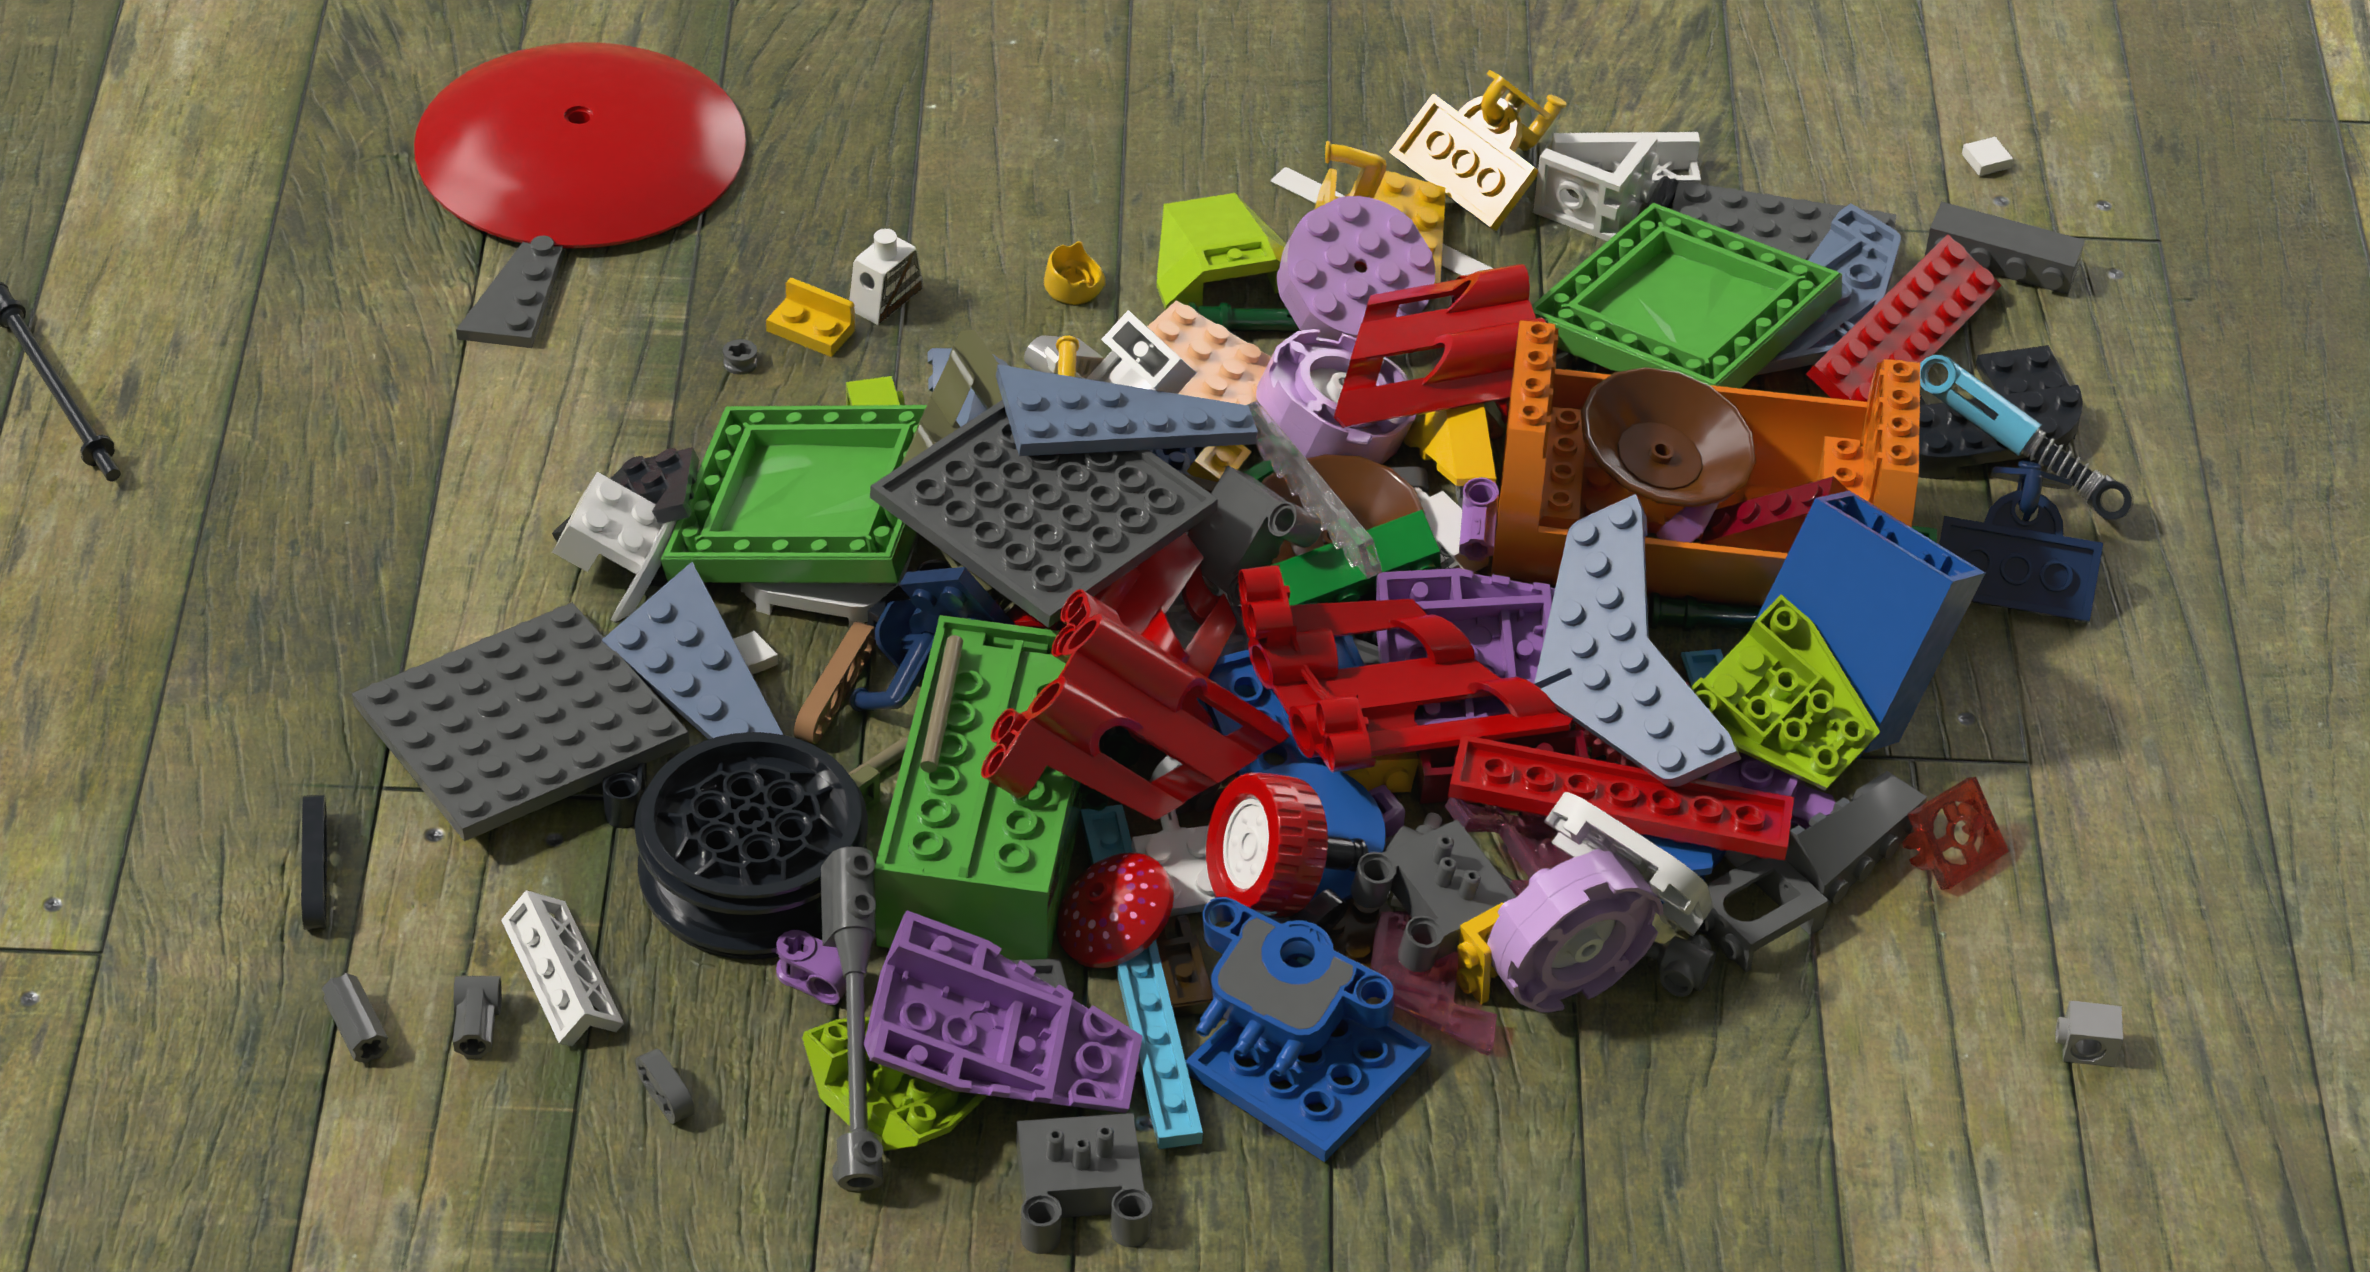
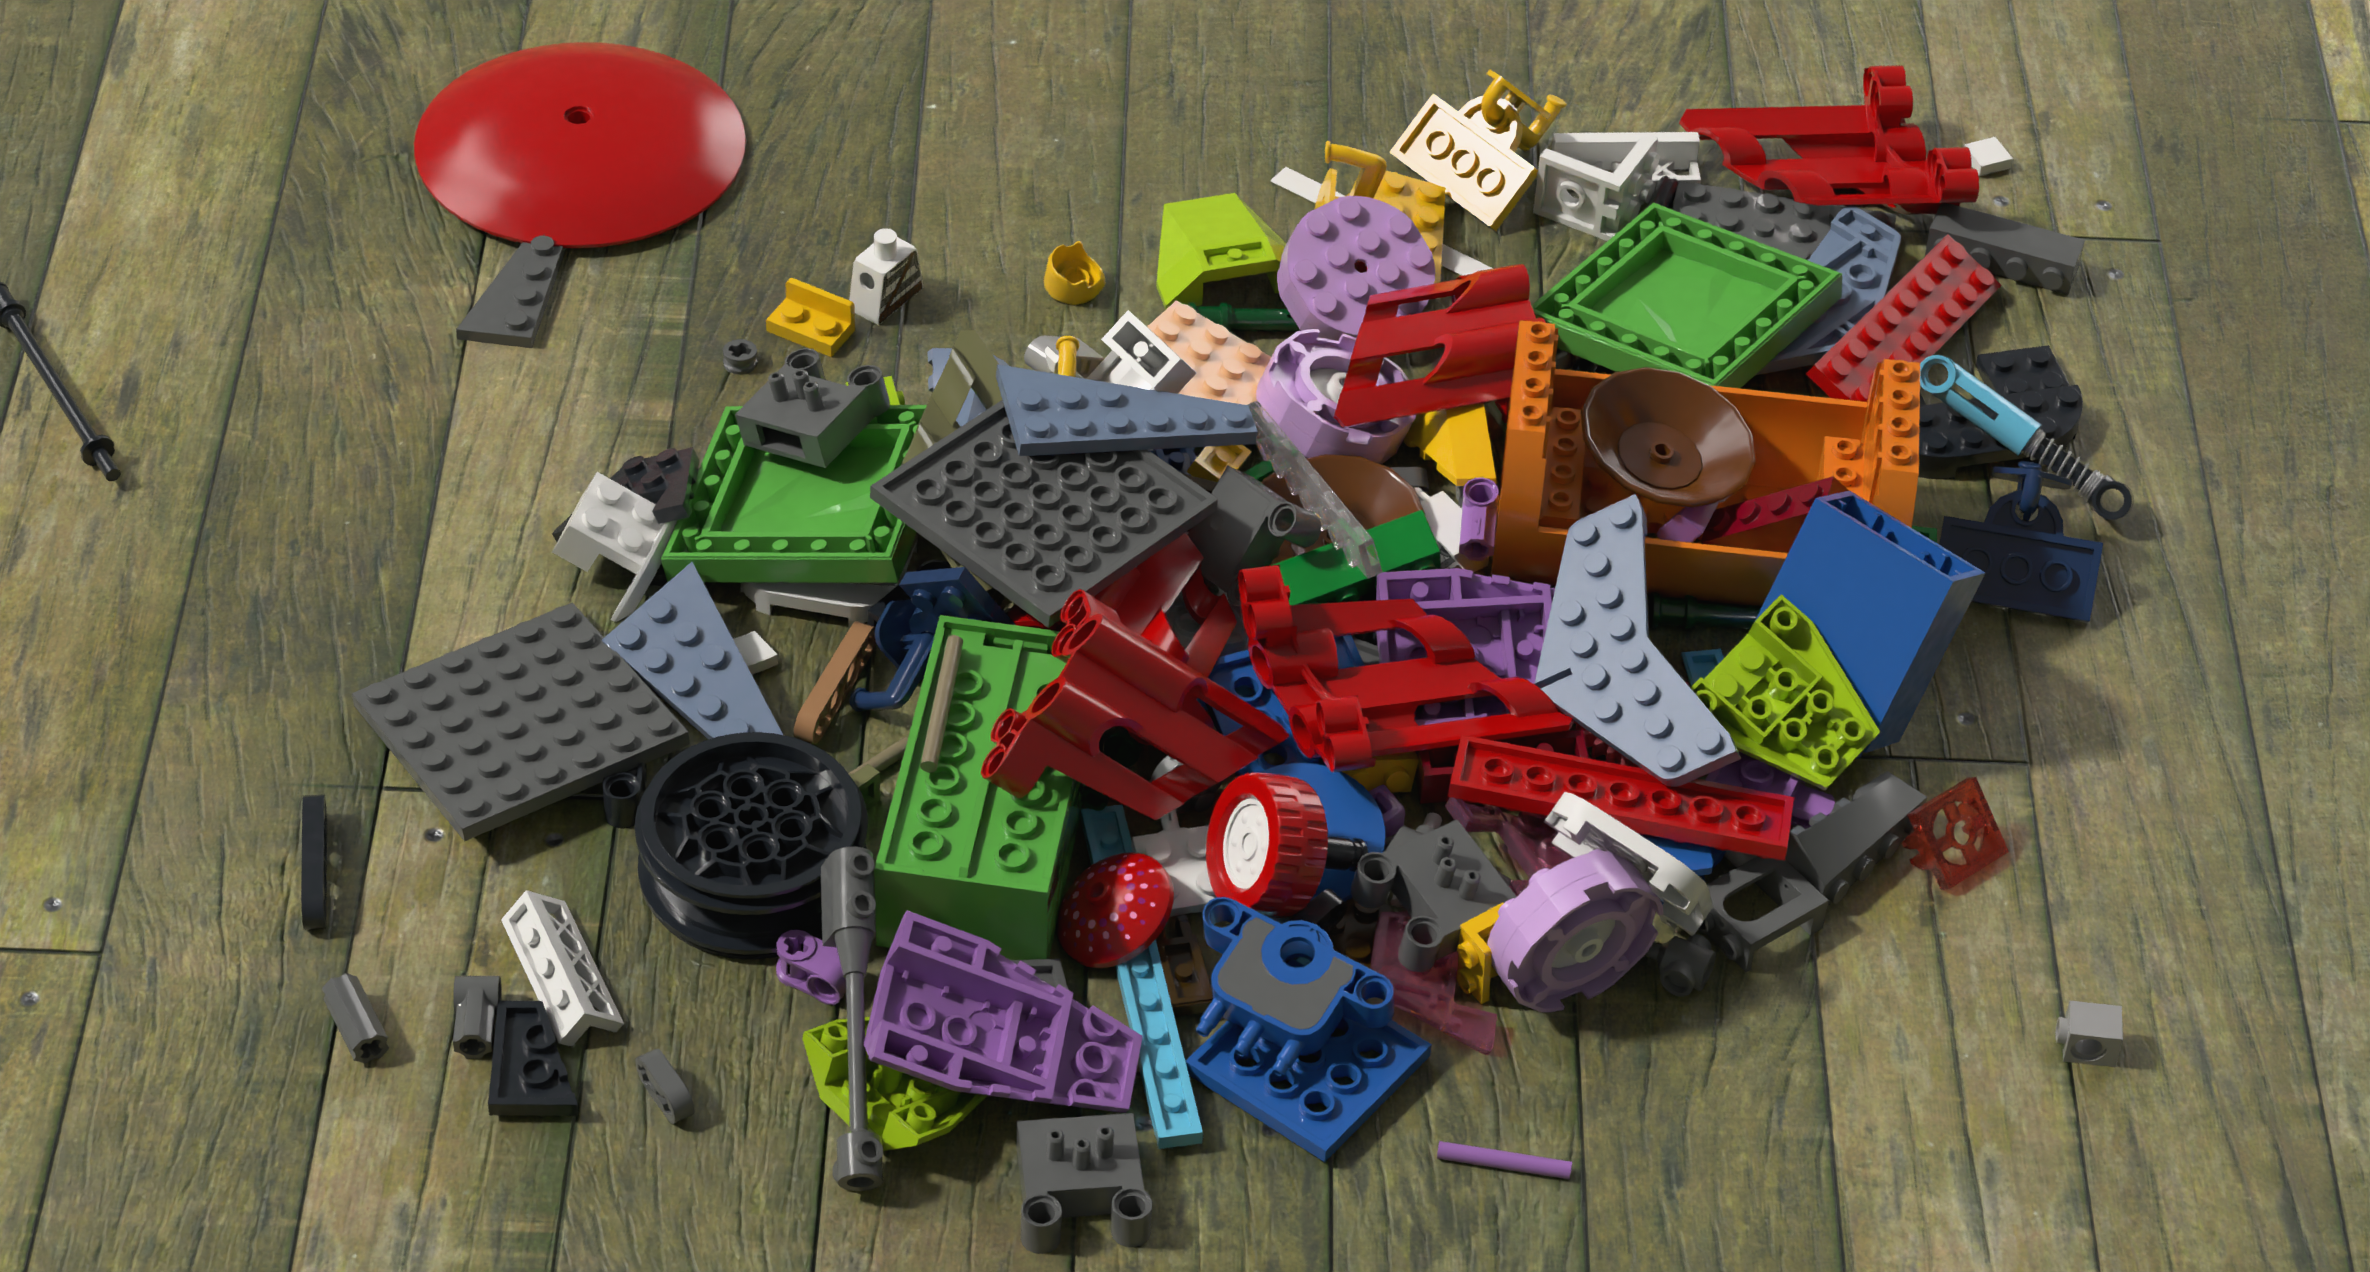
none -> black wing [488,1001,579,1116]
none -> dark grey piece [735,348,890,468]
none -> medium lavender bar [1437,1141,1572,1180]
none -> red panel [1679,65,1979,215]

